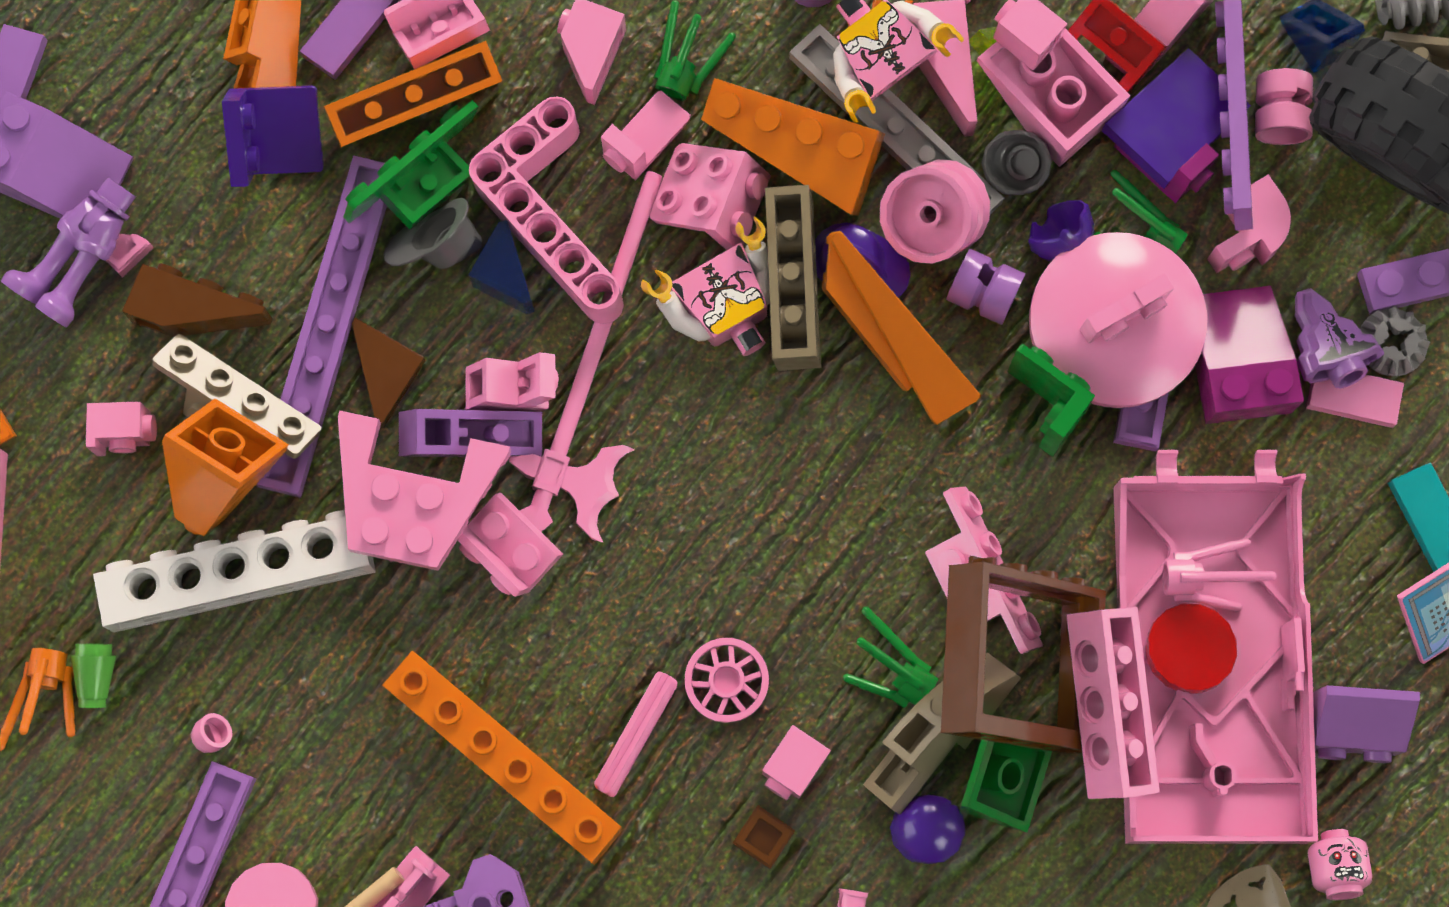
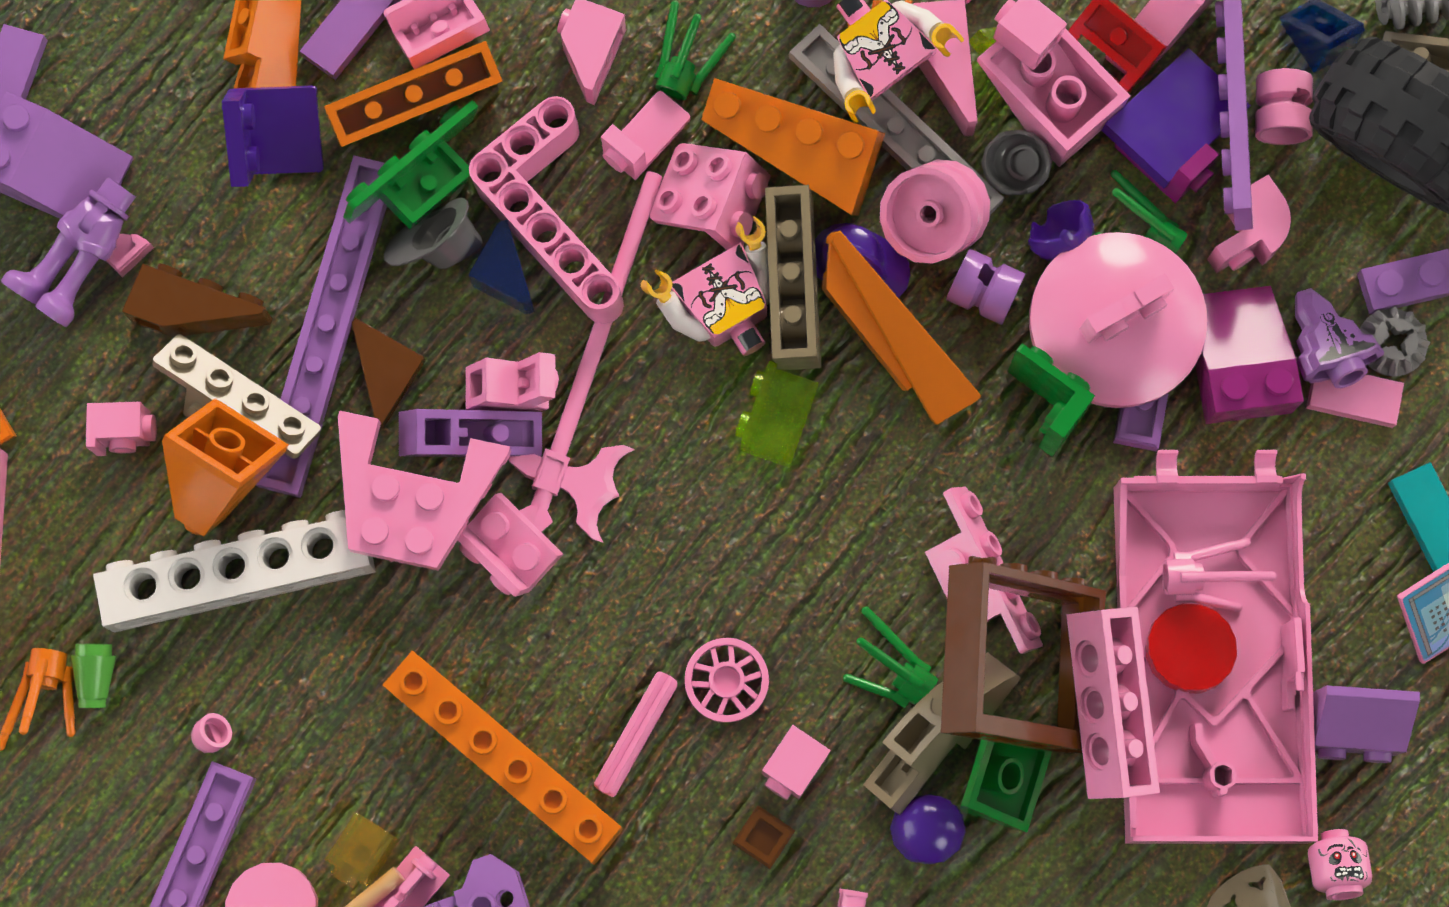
none -> clear yellow brick [324,812,400,888]
none -> clear neon green bracket [735,361,819,468]

